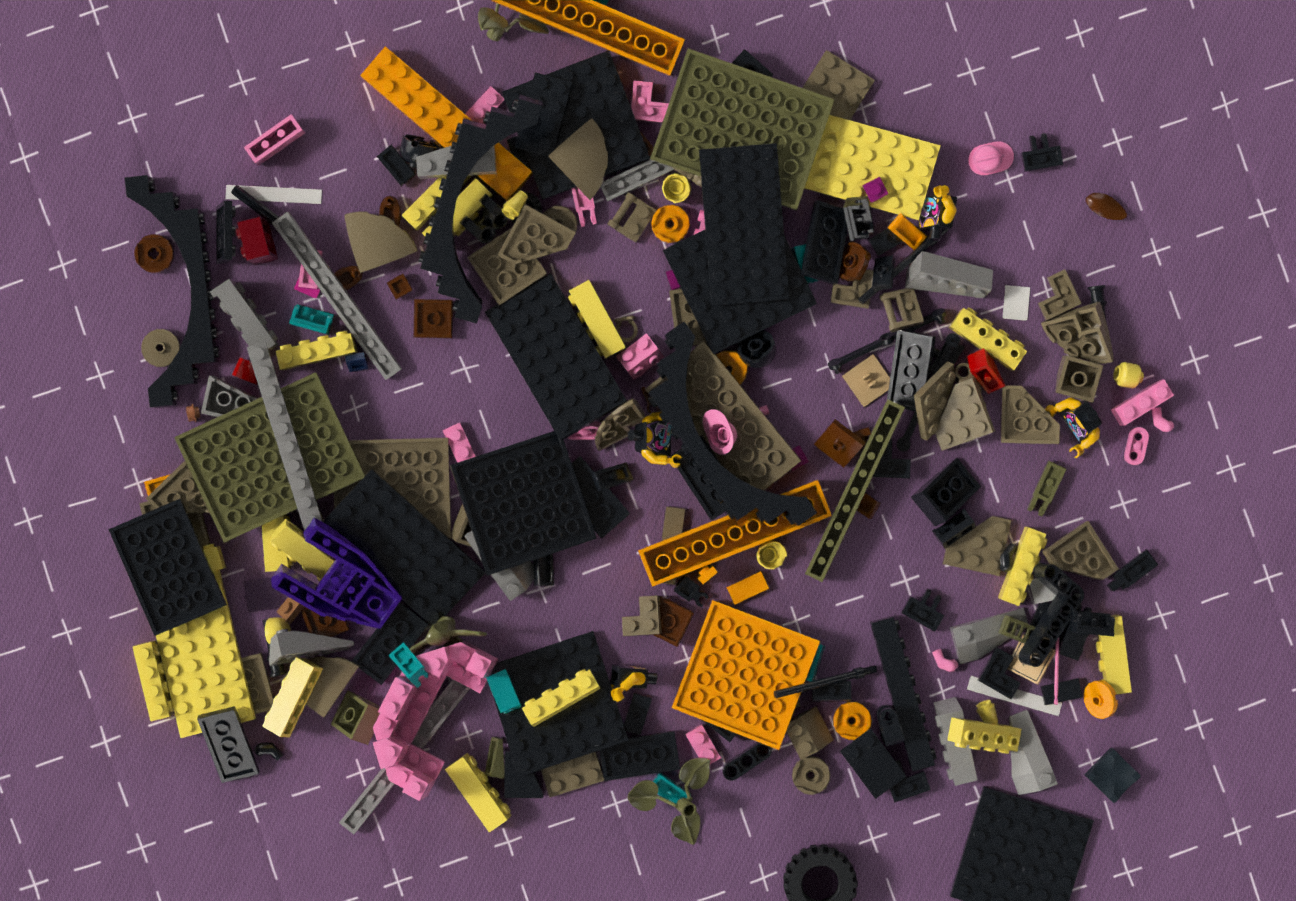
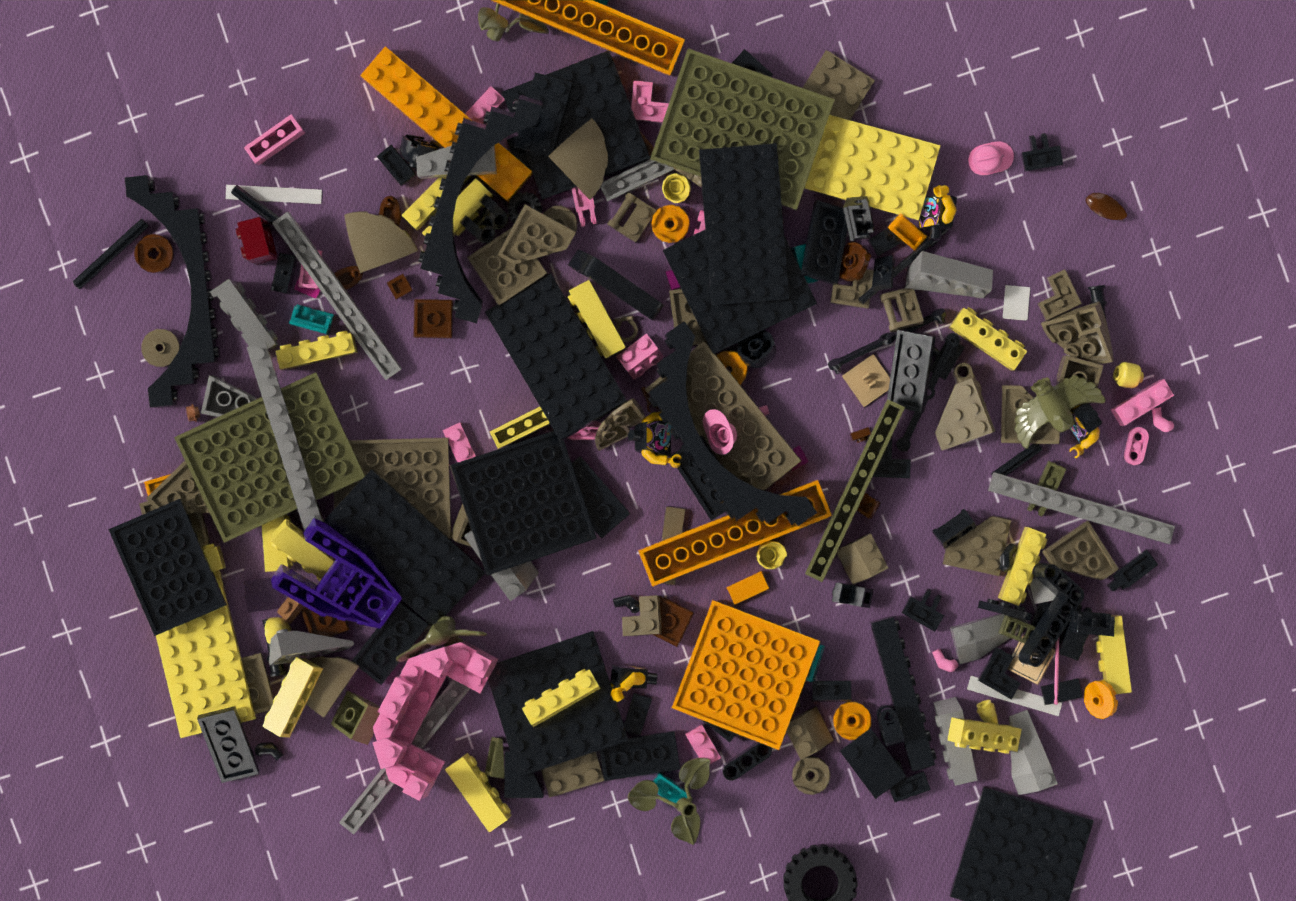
light yellow brick [132,640,174,721] -> none
black plate [216,201,236,264] -> none
red slope [232,357,258,385] -> none
dark blue plate [345,352,368,372] -> none
teal hinge [389,642,428,688] -> none
teal hinge [486,669,522,714] -> none
light yellow cone [502,190,528,220] -> none
black plate [533,554,554,586] -> none
black plate [591,462,634,492] -> none
black plate [673,574,709,607] -> none
light orange plate [697,565,718,584] -> none
black bar [774,665,877,698] -> none
reddish brown plate [814,419,866,468] -> none
magenta plate [862,177,888,203] -> none
black slope [911,458,981,526] -> none
dark tan plate [914,361,956,441] -> none
red slope [967,348,1005,394] -> none
black brick [1084,748,1141,804] -> none
none -> black axle [73,219,149,289]
none -> black hinge [270,252,298,295]
none -> light yellow brick [490,407,550,449]
none -> black beam [568,249,664,321]
none -> black arm [613,595,640,613]
none -> black brick [832,582,874,608]
none -> dark tan slope [836,533,888,585]
none -> black plate [978,599,1032,621]
none -> light grey plate [988,472,1175,544]
none -> black axle [991,444,1042,476]
none -> olive animal [1014,375,1105,449]

